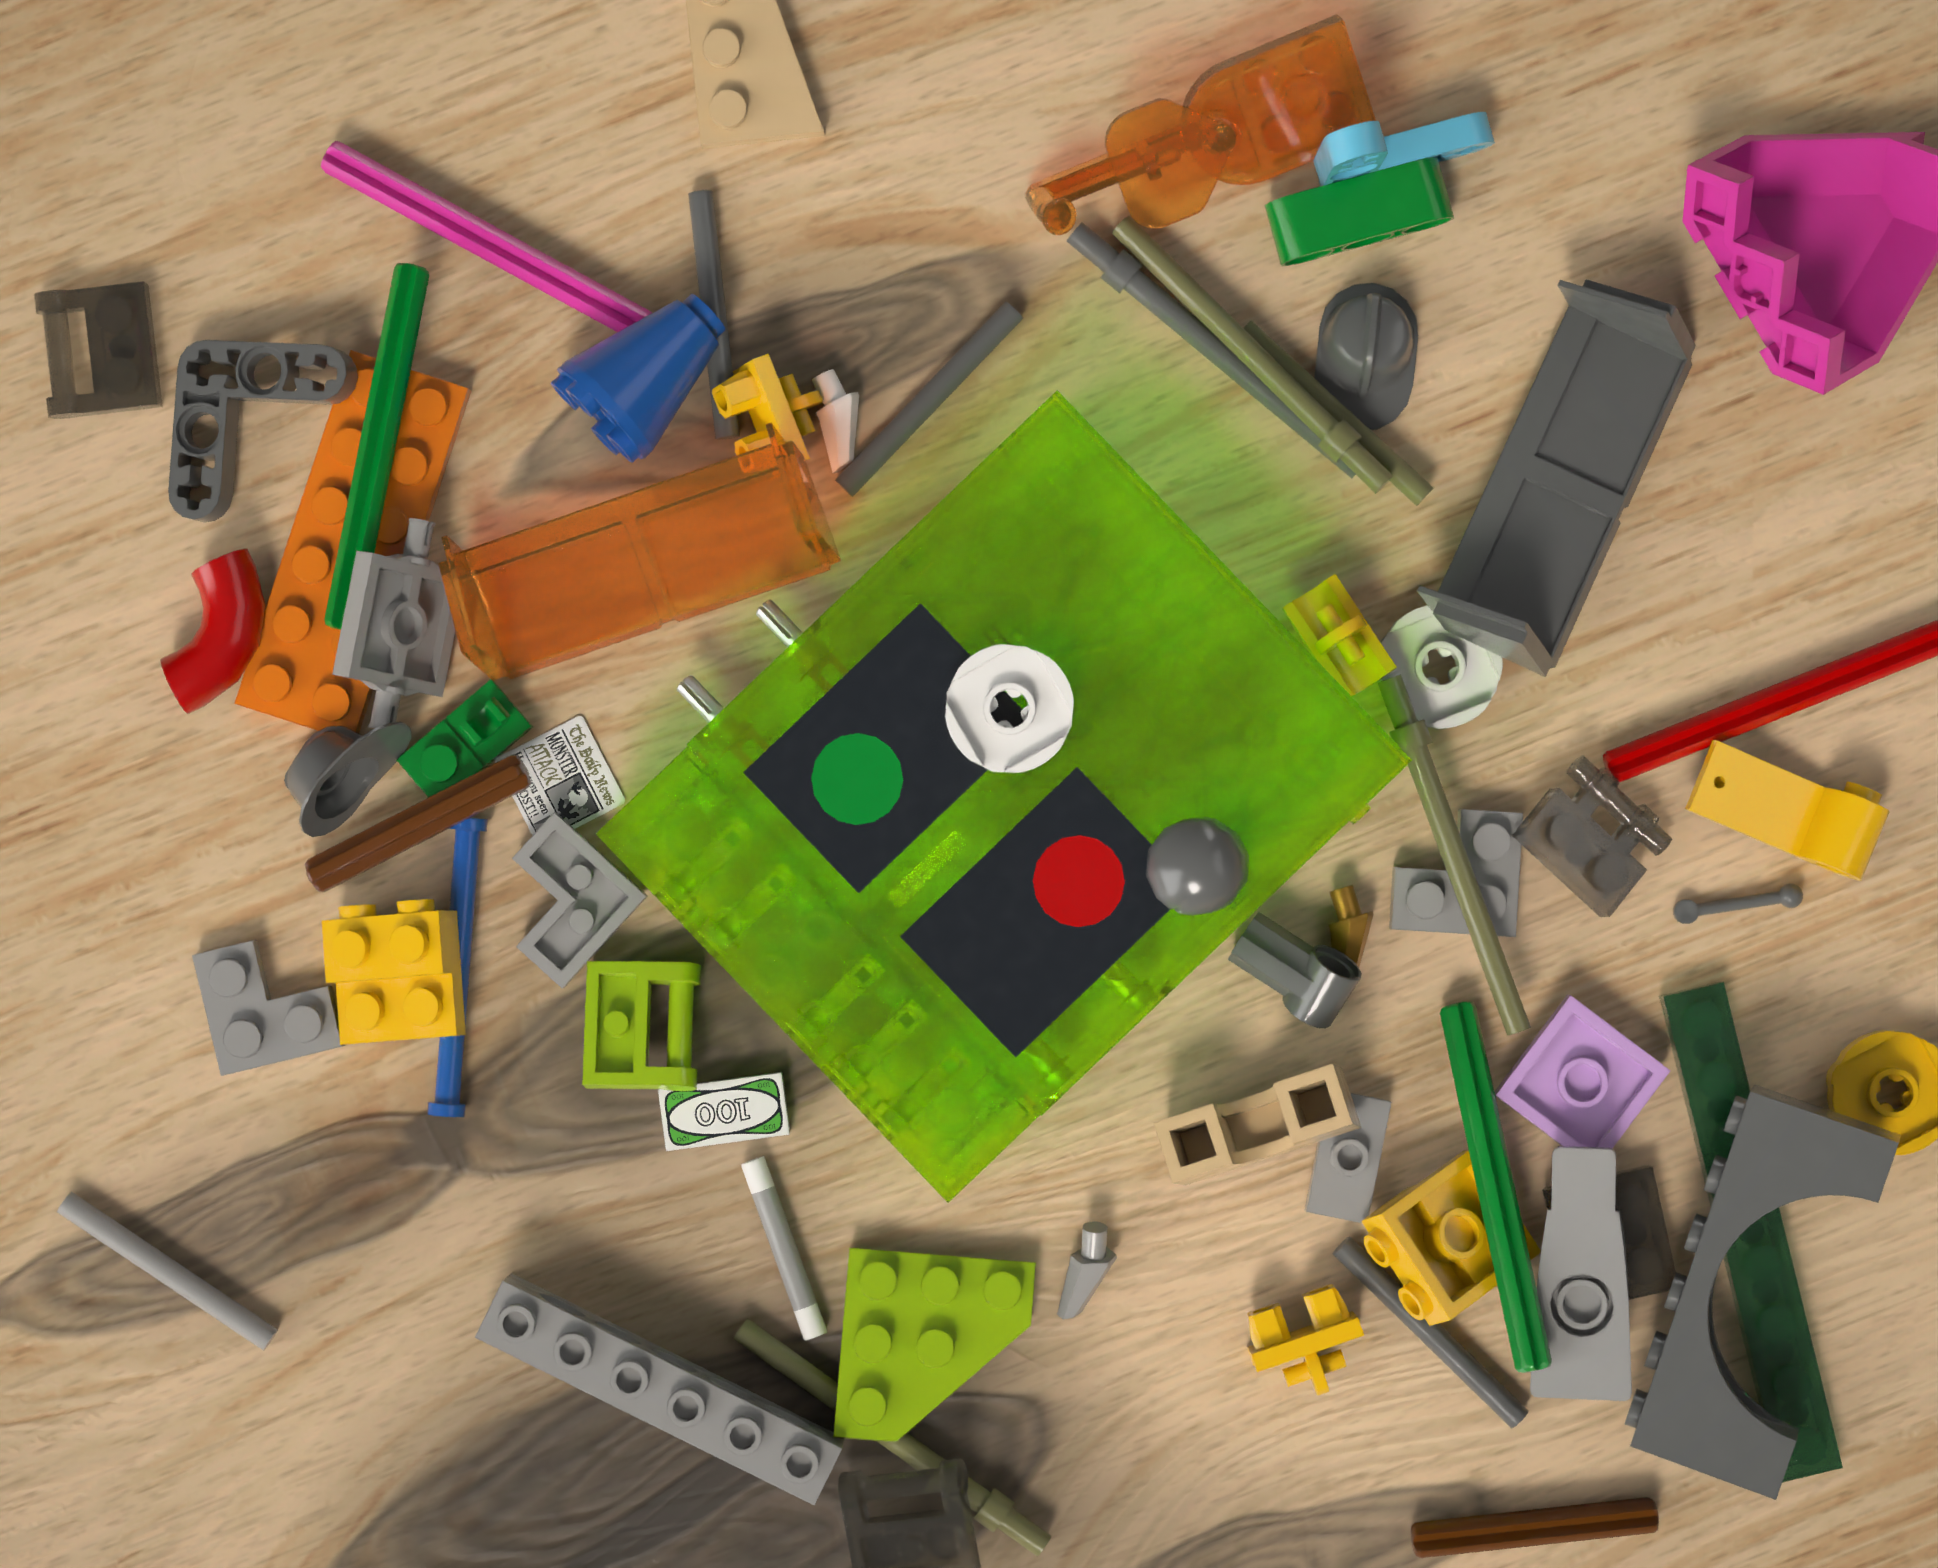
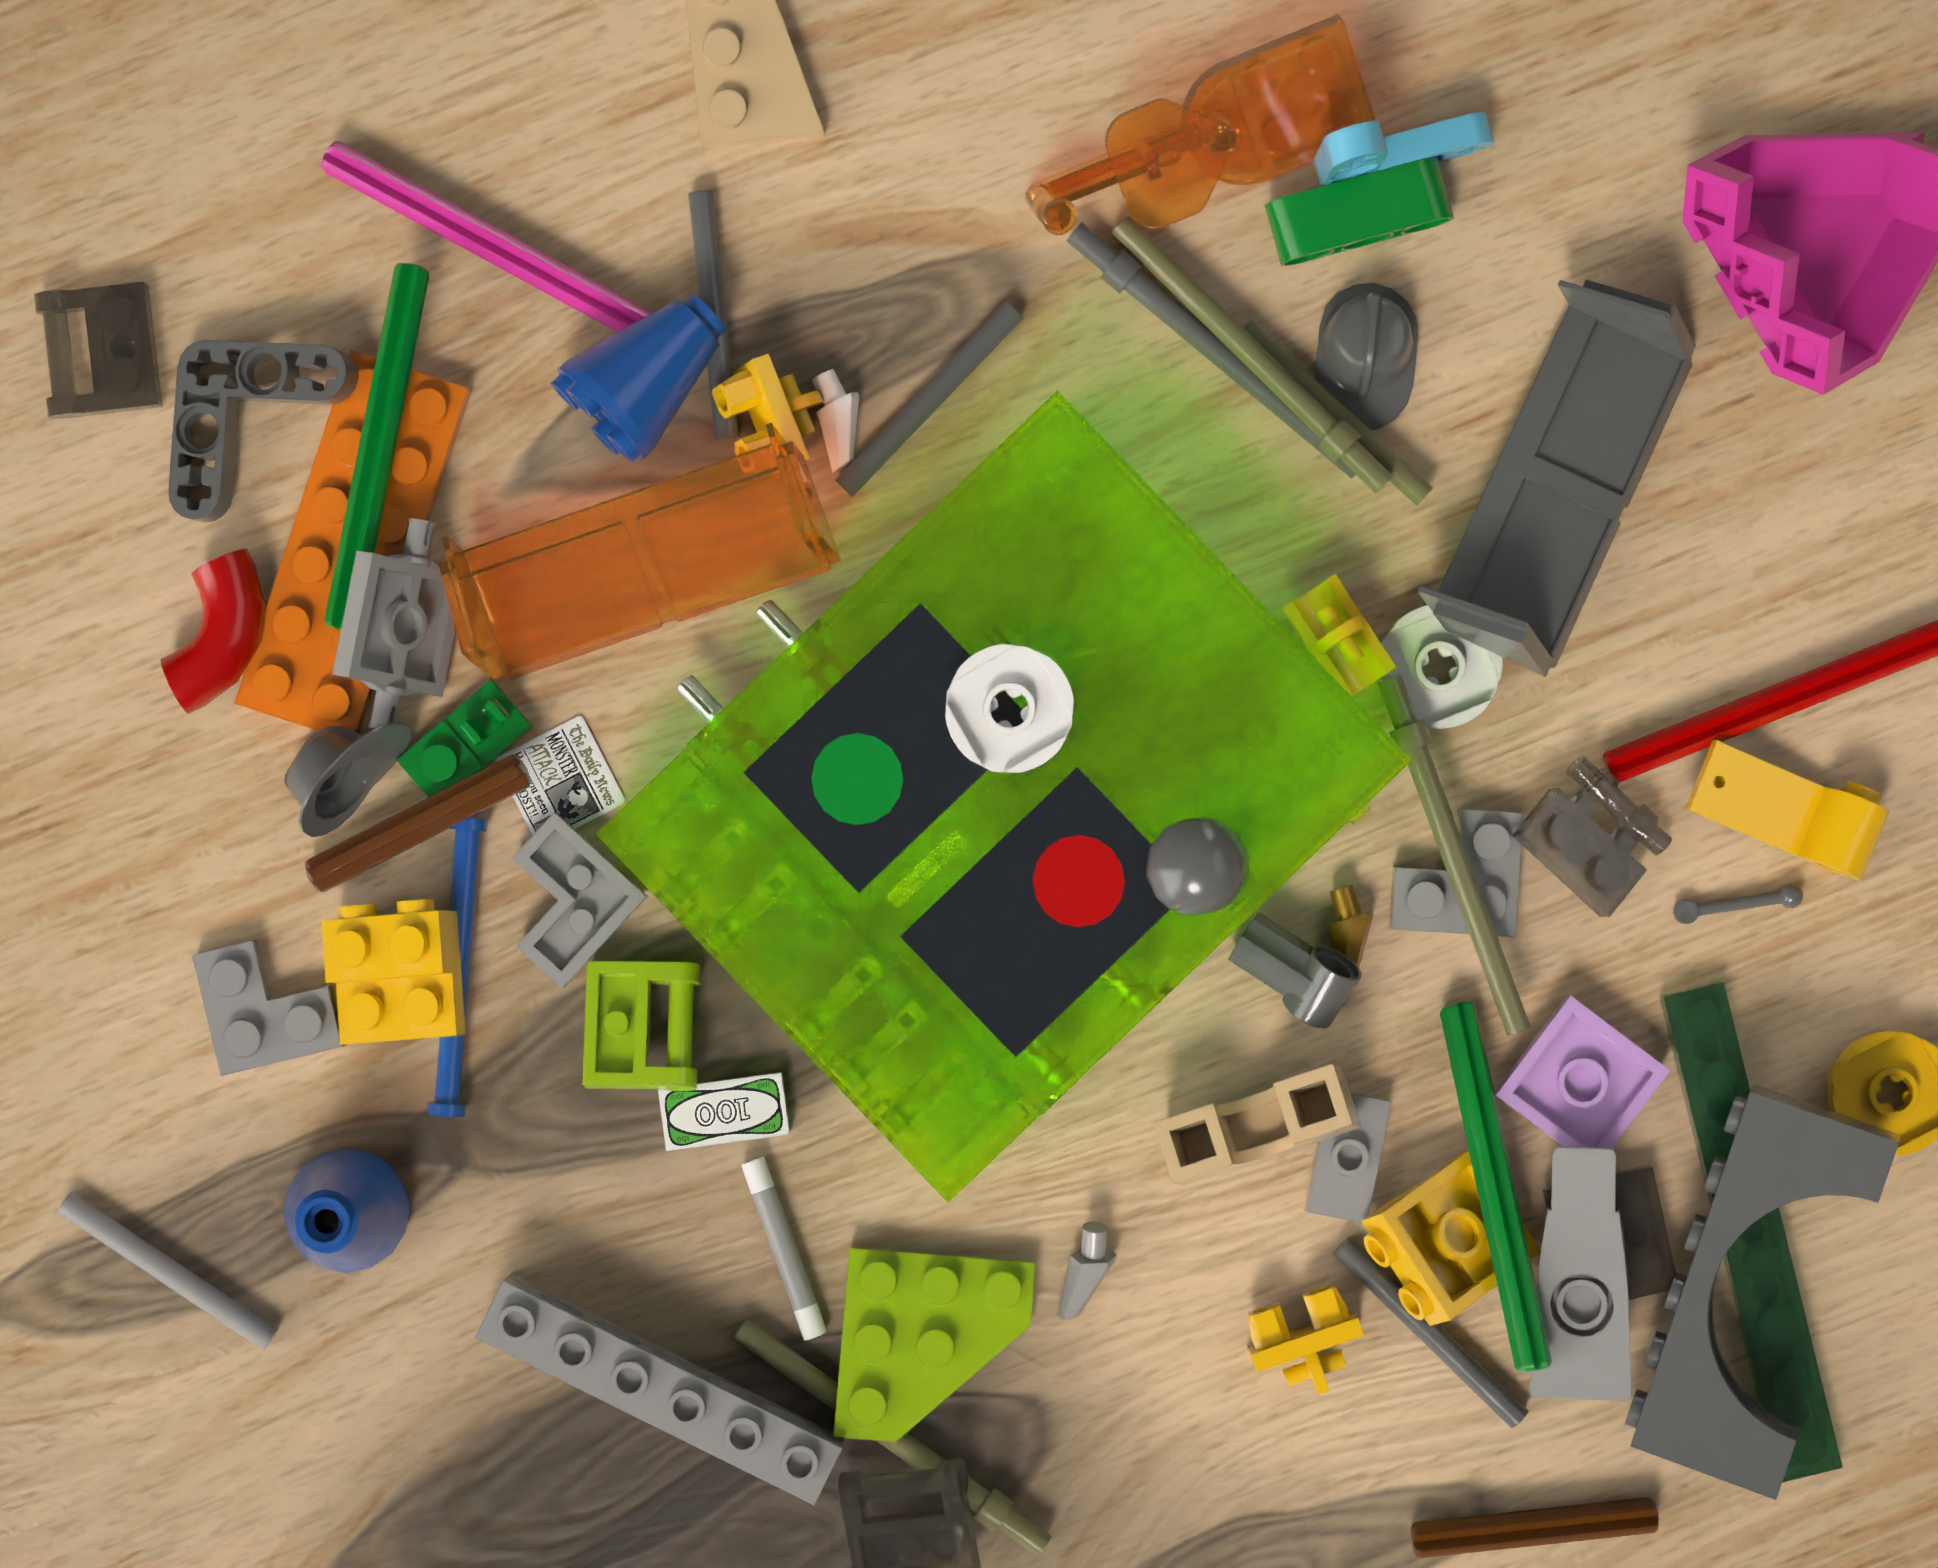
none -> blue cone [284,1147,412,1273]

